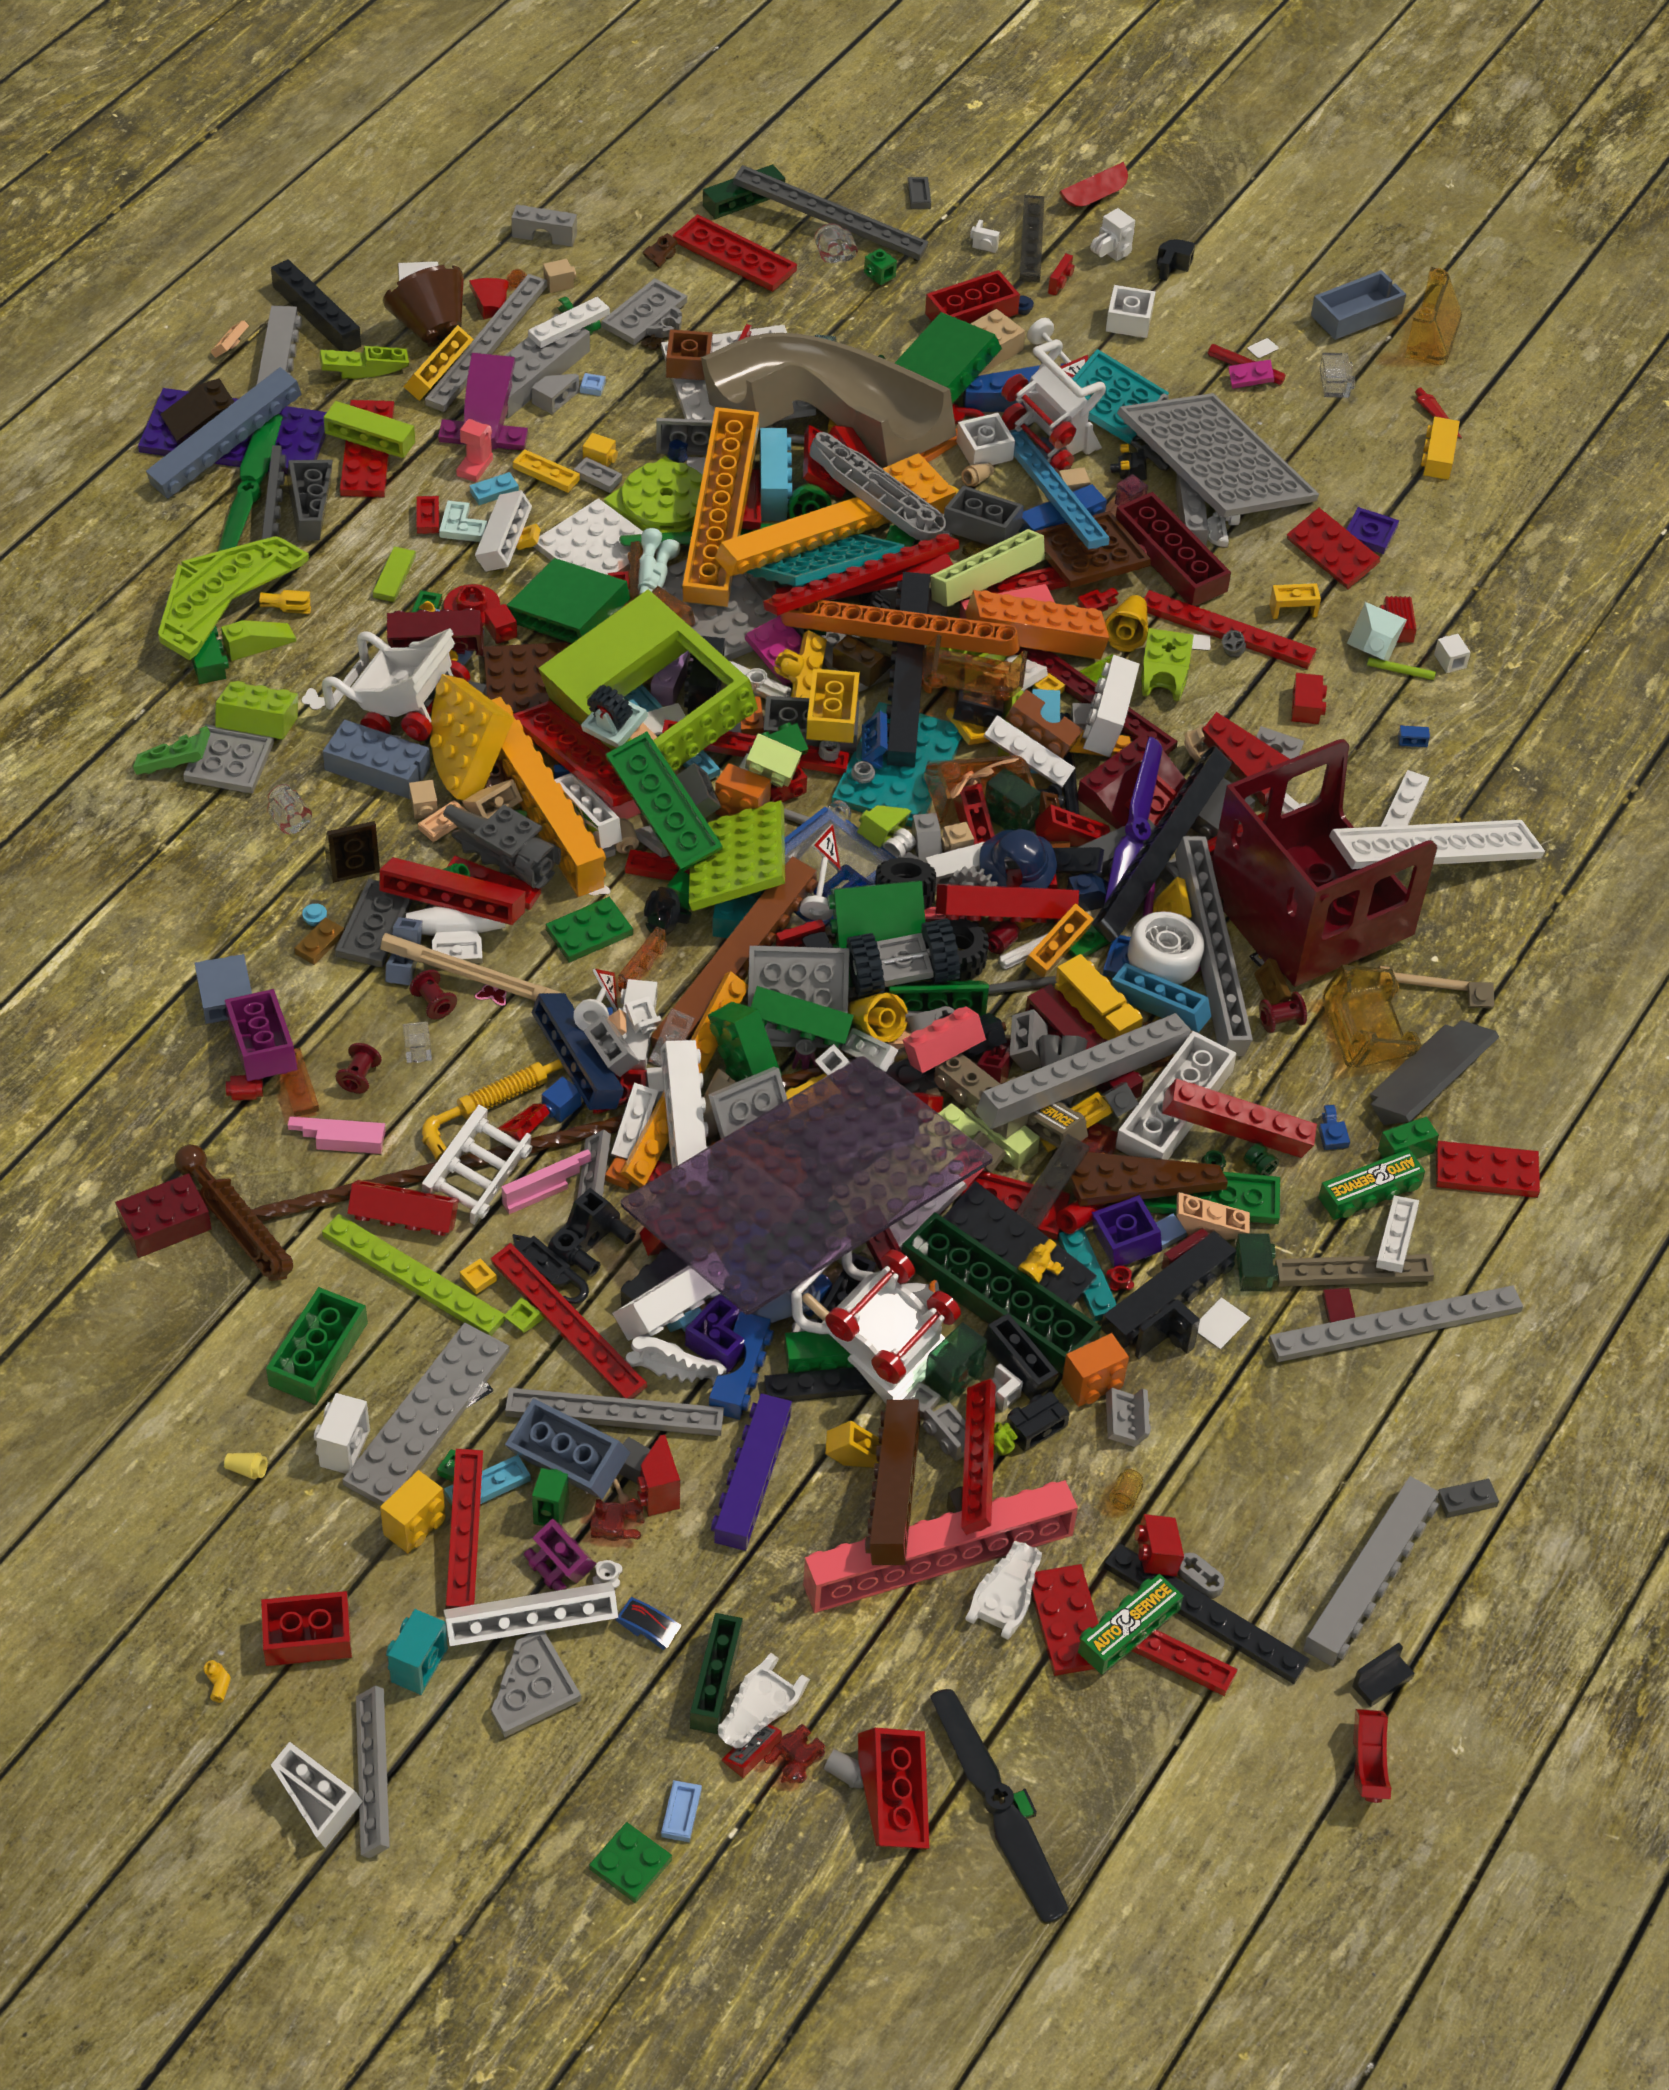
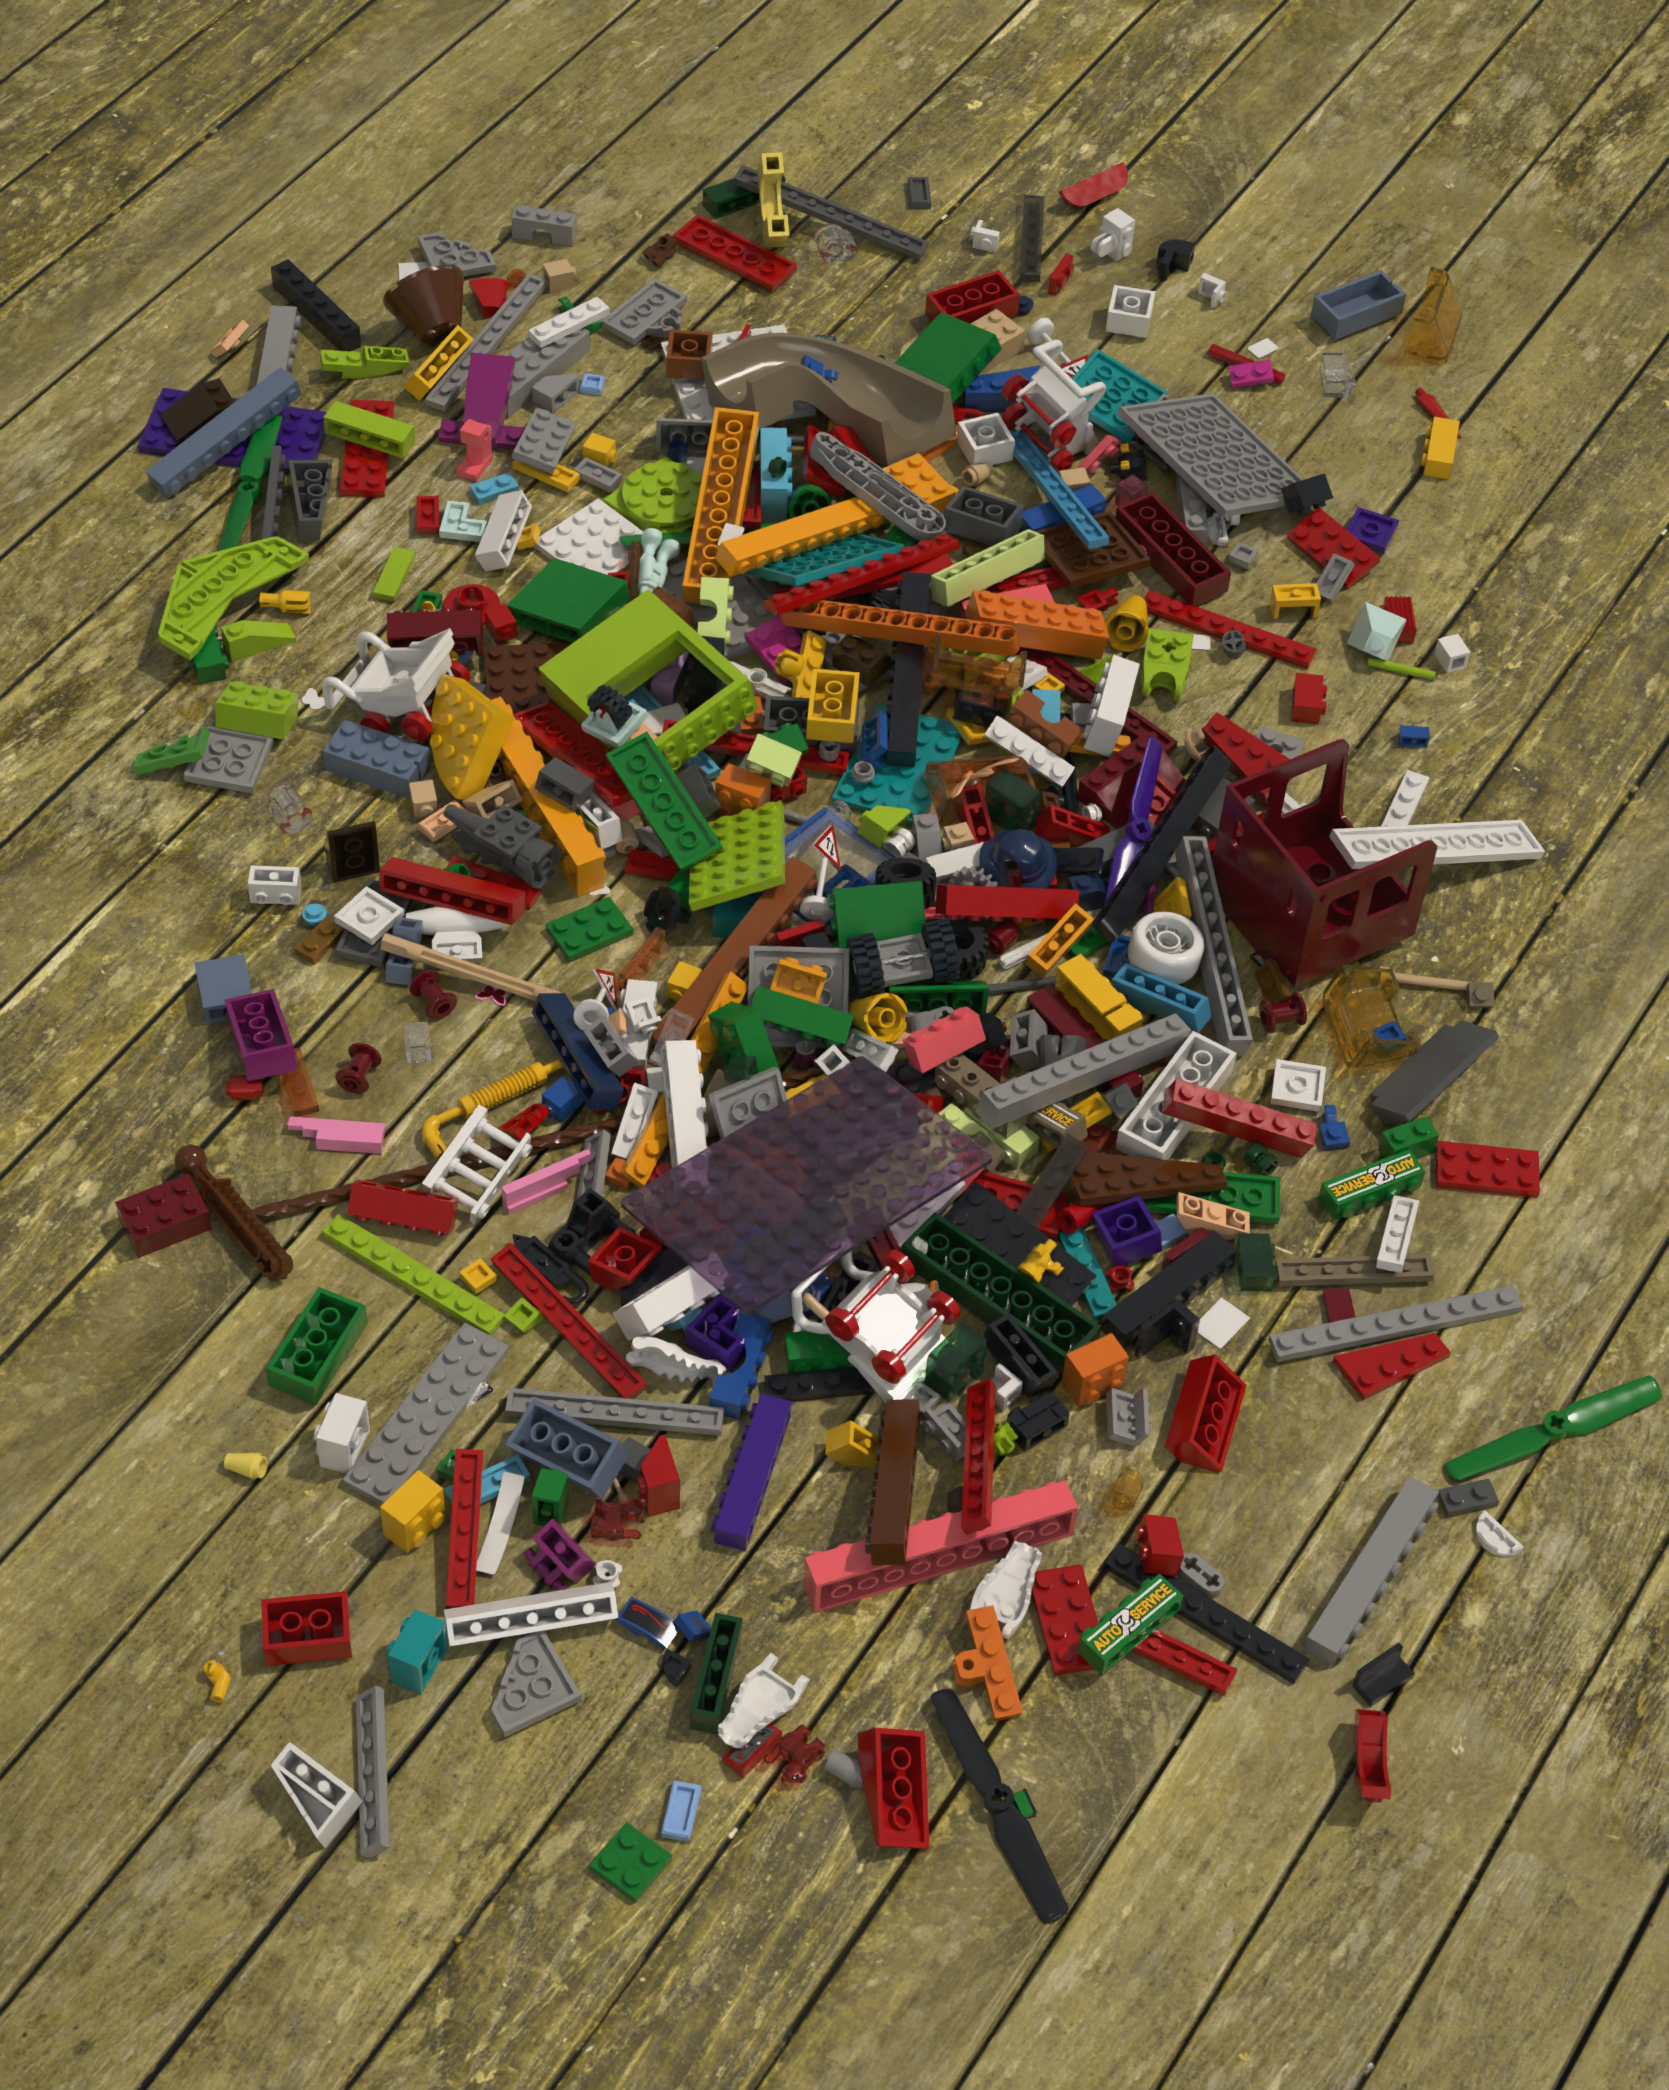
green brick [864,248,897,285] -> none
none -> white brick [248,865,302,905]
none -> white plate [334,886,404,945]
none -> light grey plate [418,232,496,277]
none -> white sticker [476,1472,524,1575]
none -> light grey plate [512,408,577,475]
none -> dark grey brick [535,757,595,812]
none -> red slope [588,1227,662,1291]
none -> black tile [663,1649,691,1687]
none -> yellow brick [667,961,702,1002]
none -> blue tile [674,1610,711,1642]
none -> yellowish green arch [697,577,734,650]
none -> white sticker [718,523,744,546]
none -> clear green bracket [723,1056,759,1082]
none -> light yellow arch [757,152,789,248]
none -> dark green plate [768,457,787,478]
none -> light orange bracket [770,957,827,1004]
none -> blue plate [801,355,838,384]
none -> orange plate [952,1605,1023,1722]
none -> coral plate [1077,434,1124,474]
none -> white plate [1082,803,1102,822]
none -> red slope [1164,1354,1247,1473]
none -> white bracket [1198,273,1227,309]
none -> light grey plate [1228,542,1258,569]
none -> white plate [1270,1059,1326,1112]
none -> black brick [1281,473,1333,515]
none -> light grey plate [1317,554,1355,603]
none -> red wing [1332,1333,1450,1401]
none -> blue plate [1372,1020,1407,1053]
none -> green piece [1444,1375,1662,1481]
none -> white tile [1475,1510,1524,1557]

